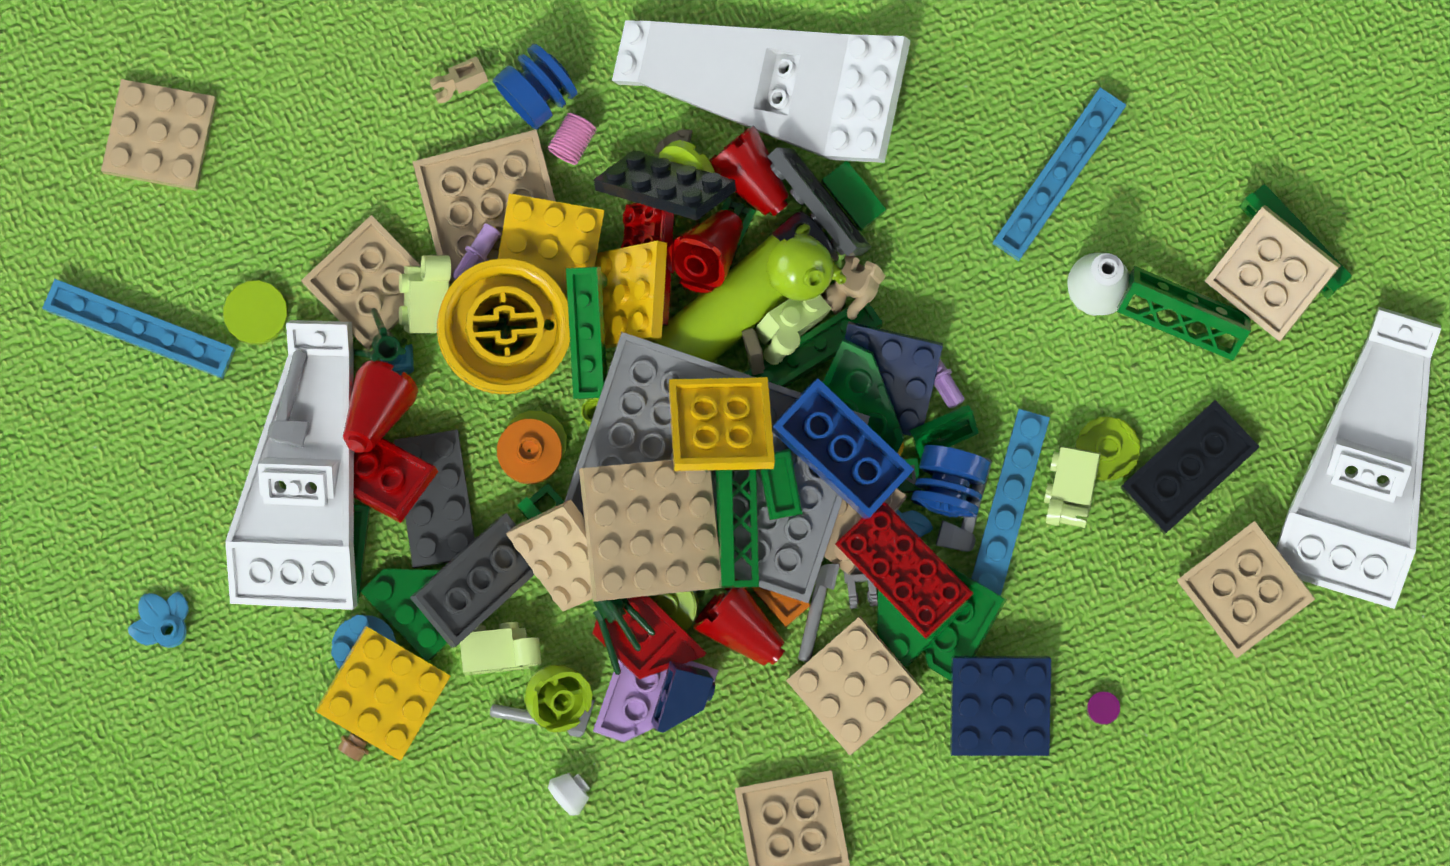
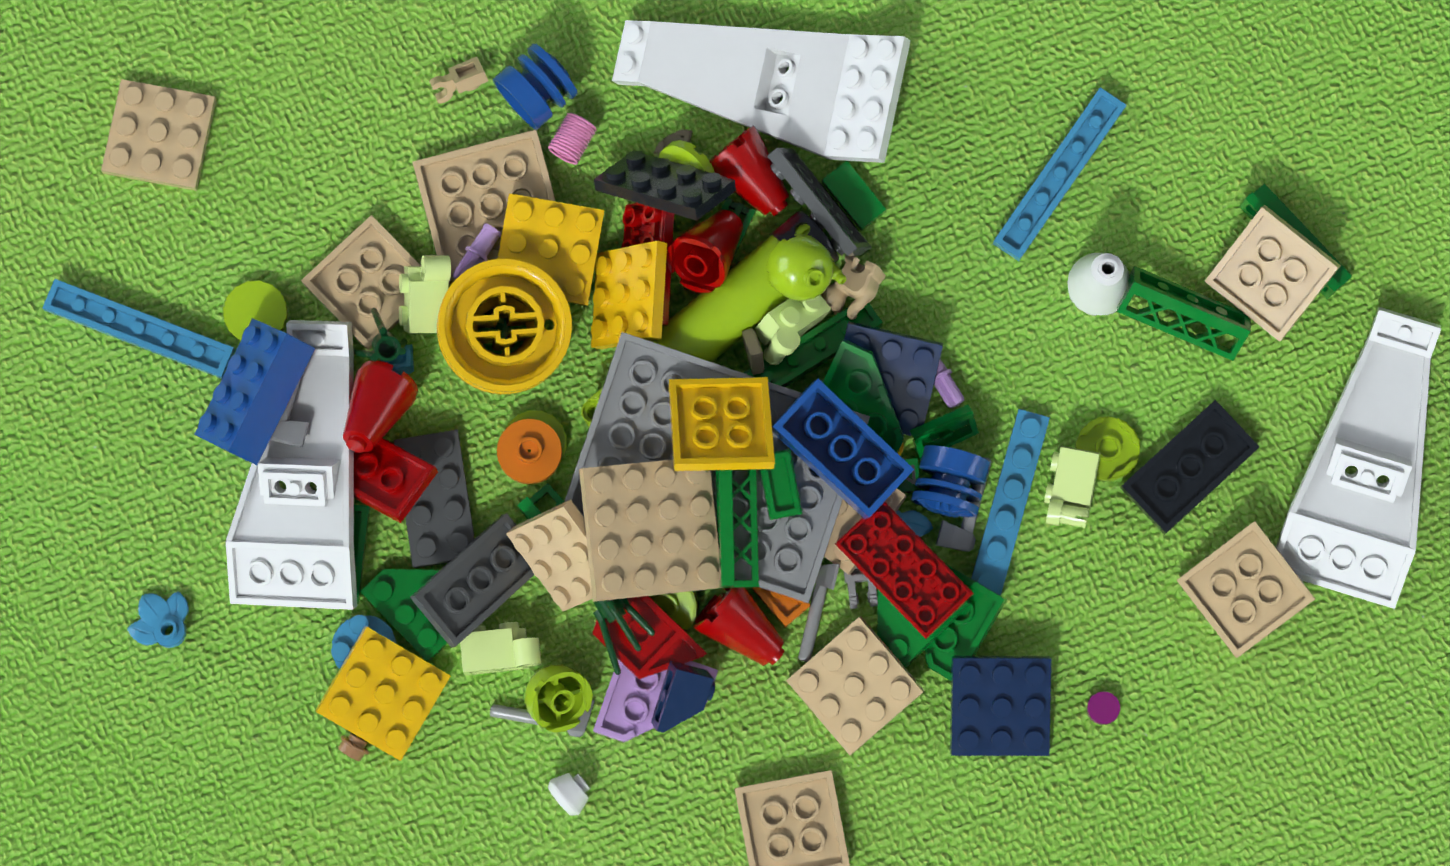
green piece [566,266,608,399] -> none
none -> blue brick [194,318,315,465]

